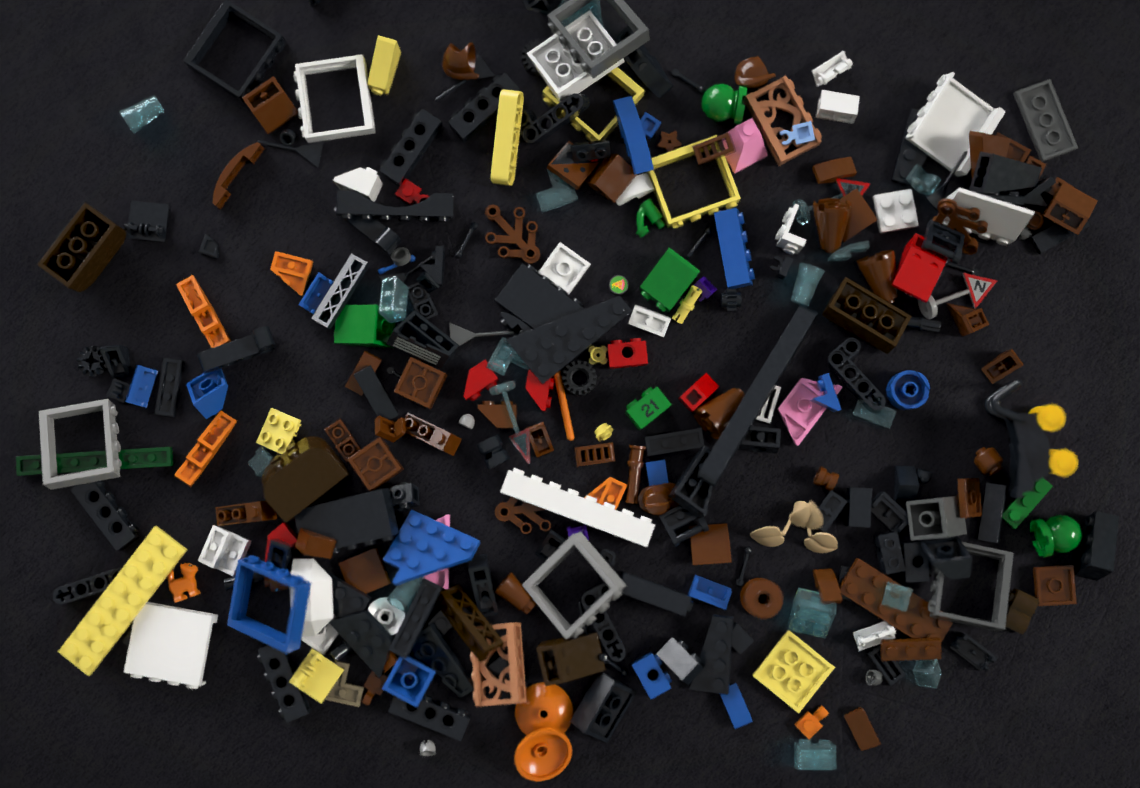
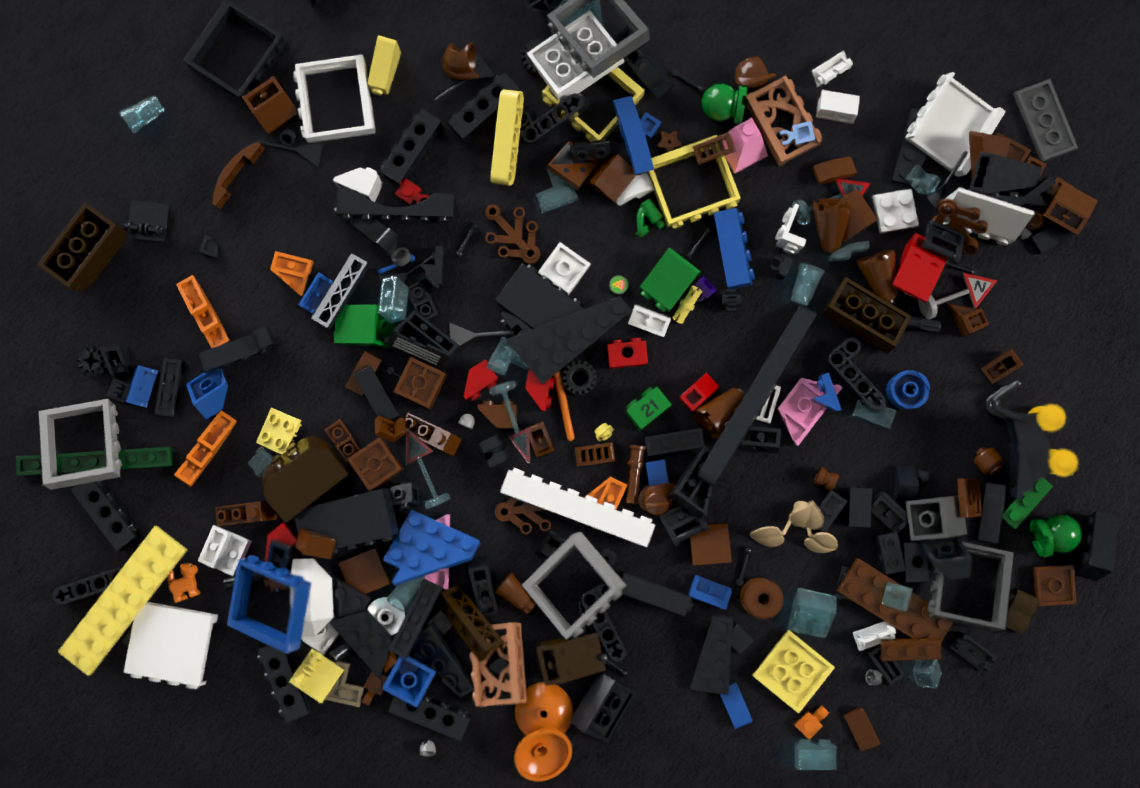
dark purple bush [567,524,589,540] -> none
light yellow plate [589,346,608,365] -> none
blue brick [631,652,672,699] -> none
brick [657,637,704,685] -> none
reddish brown slope [813,568,842,604] -> none
none -> clear light blue piece [406,428,451,510]

